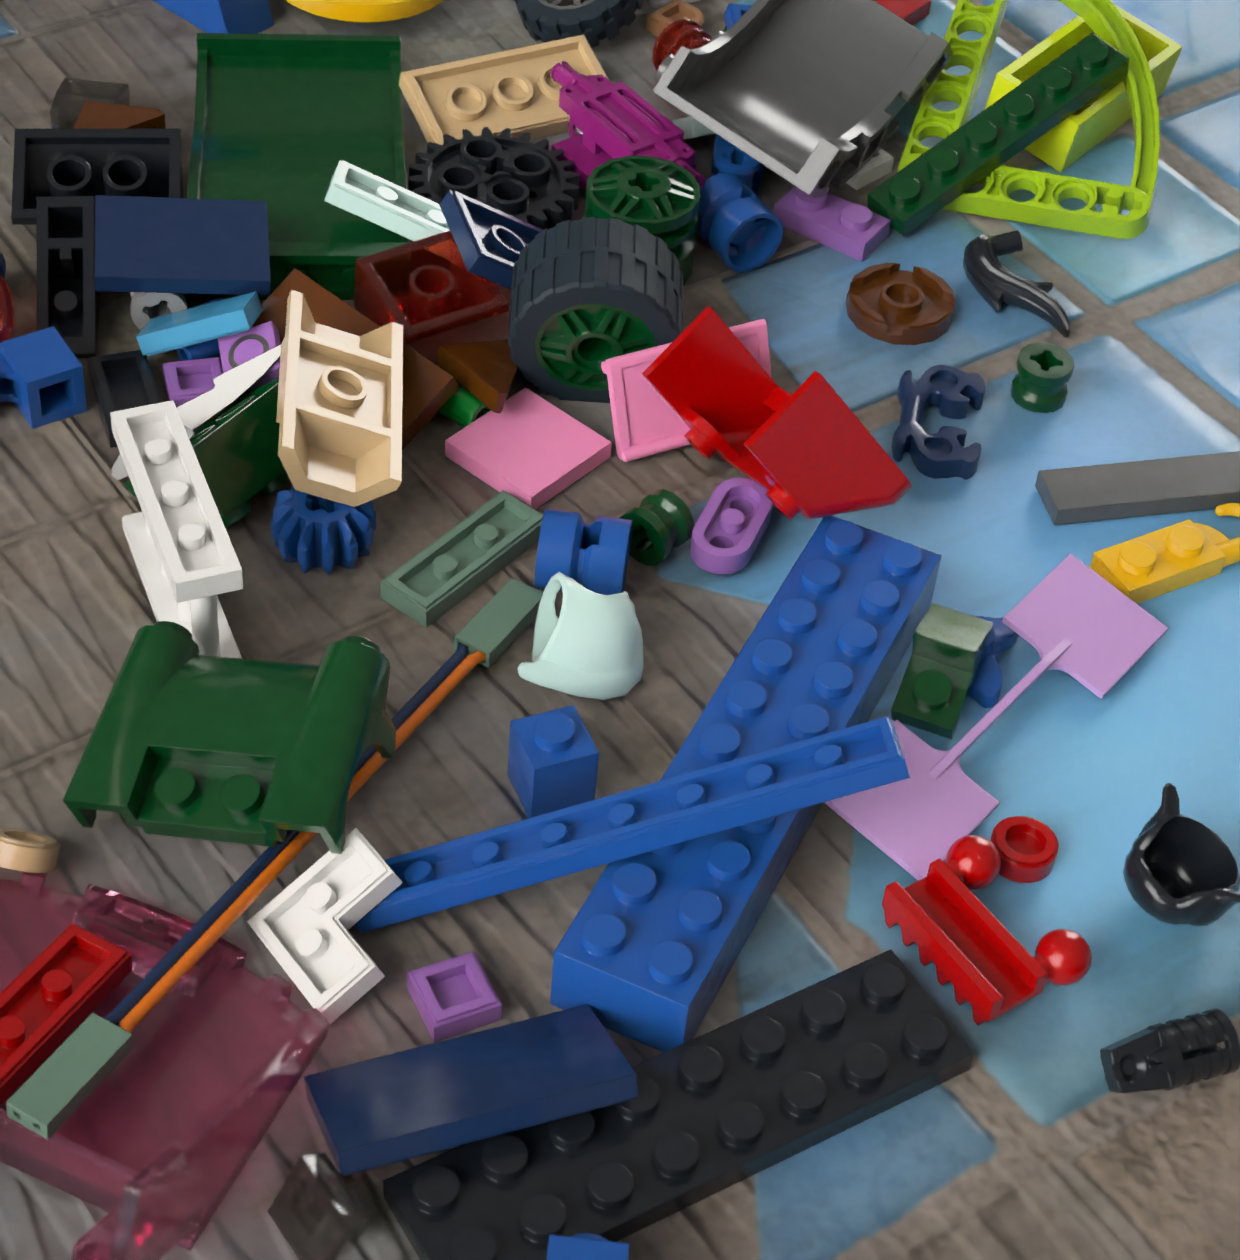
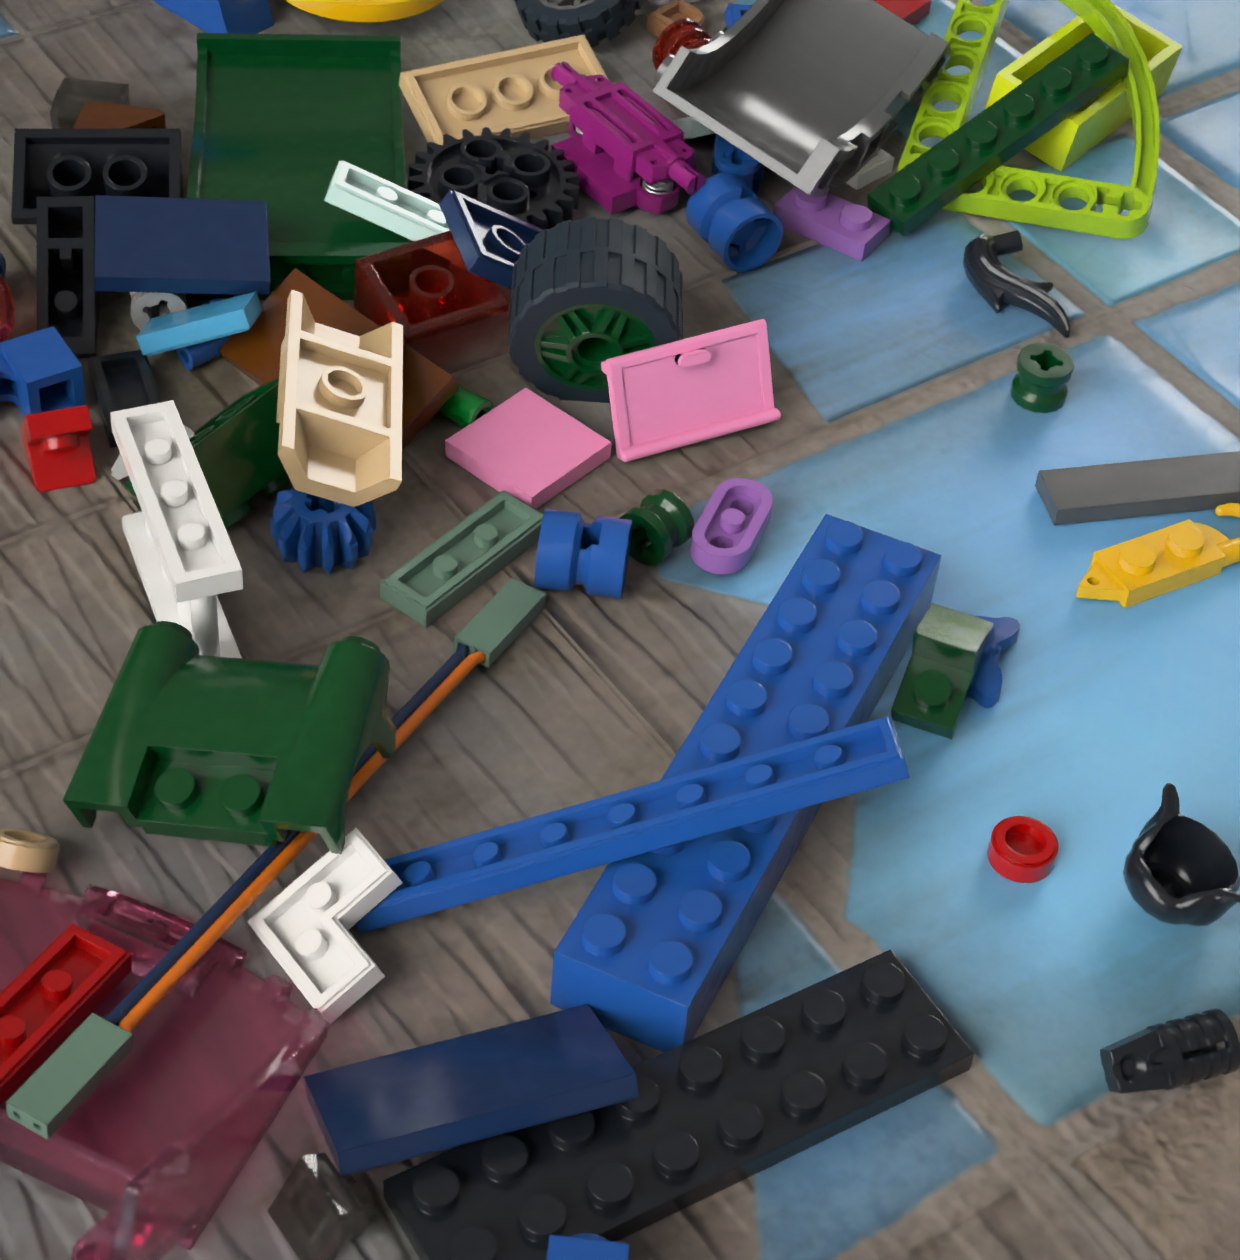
medium lavender tile [163,357,230,411] -> none
white sticker [177,345,281,430] -> none
medium lavender tile [217,321,281,392] -> none
medium lavender tile [407,951,502,1042] -> none
reddish brown tile [435,339,519,413] -> none
blue brick [507,705,599,818] -> none
light aqua piece [518,572,644,700] -> none
dark green wheel [585,155,700,286] -> none
red windscreen [642,307,912,520] -> none
lavender hinge [823,553,1168,881] -> none
reddish brown tile [846,263,955,345] -> none
red gear [882,835,1092,1025] -> none
dark blue helmet [891,365,986,480] -> none
none -> red slope [20,405,96,492]

